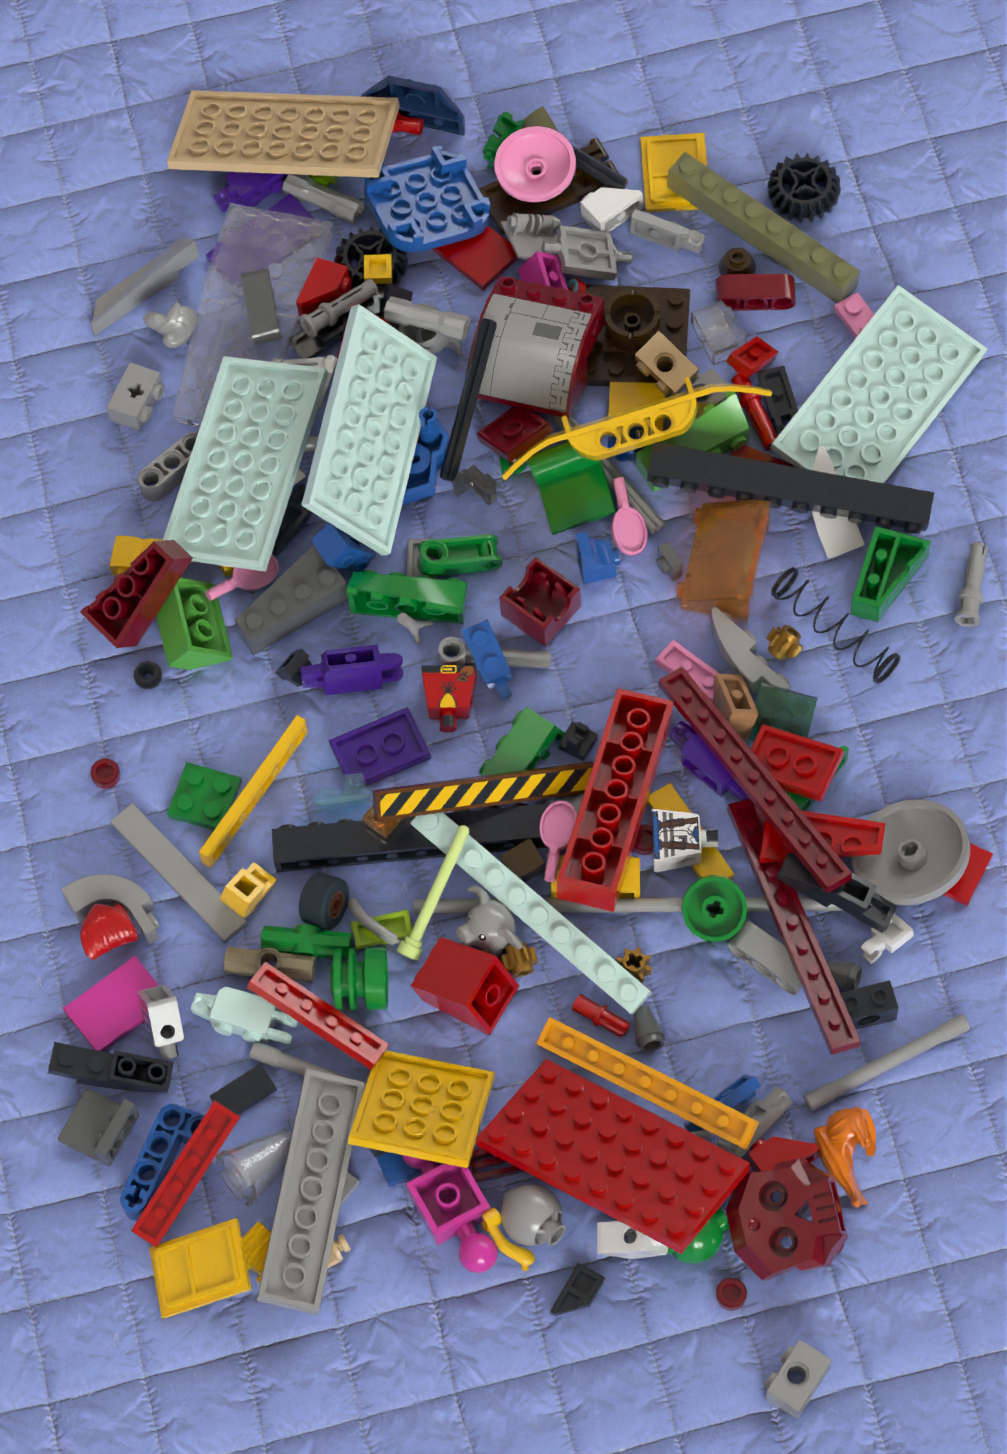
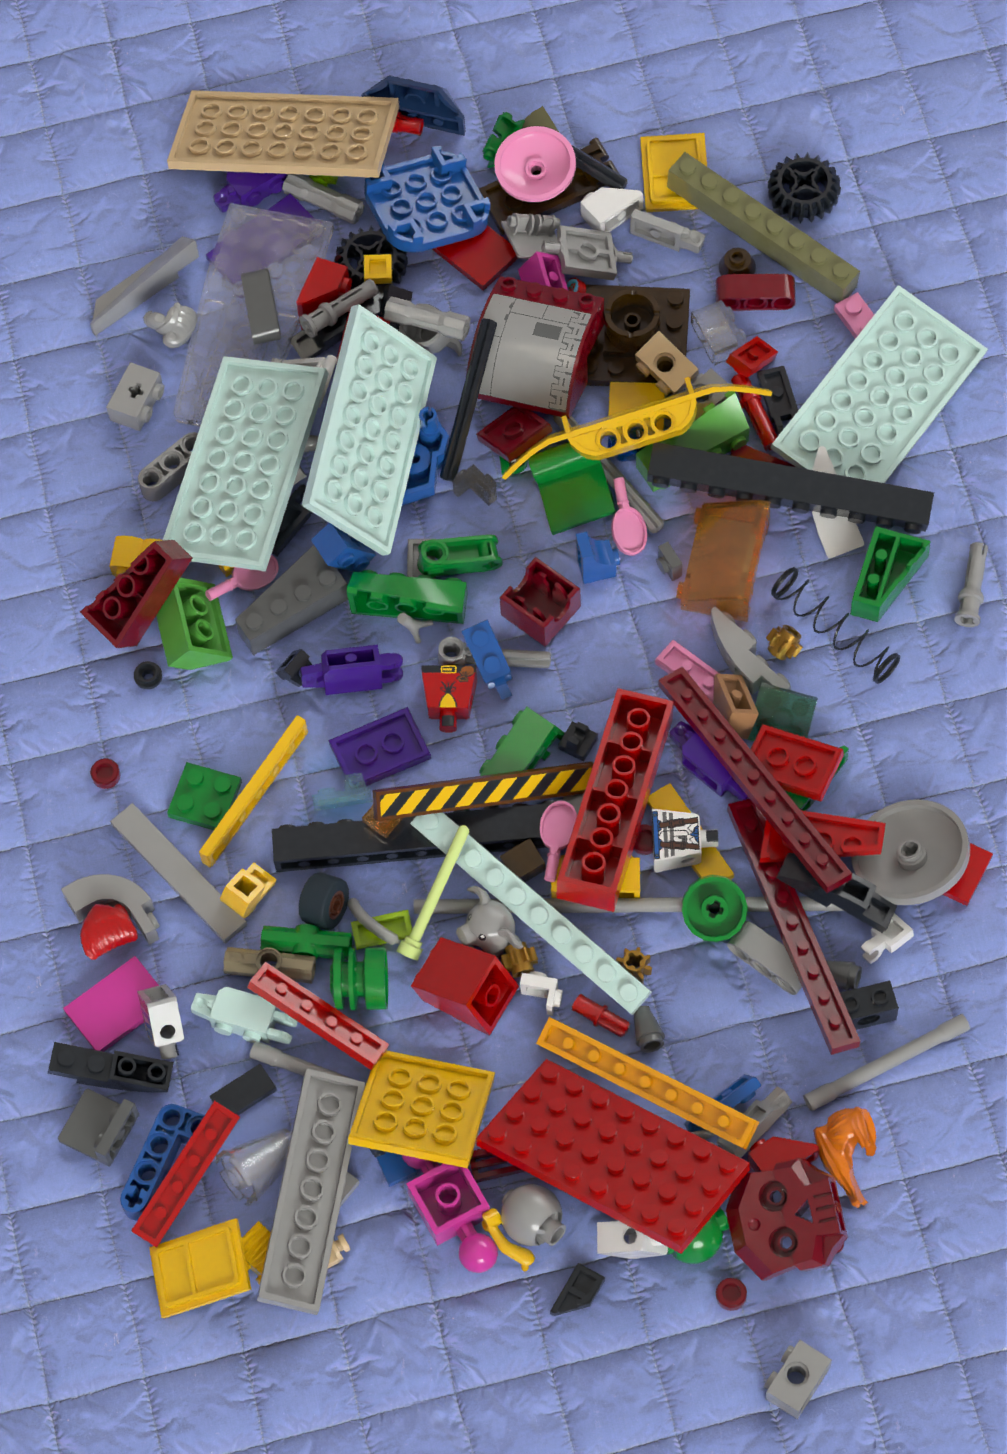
none -> white bracket [520,971,563,1016]

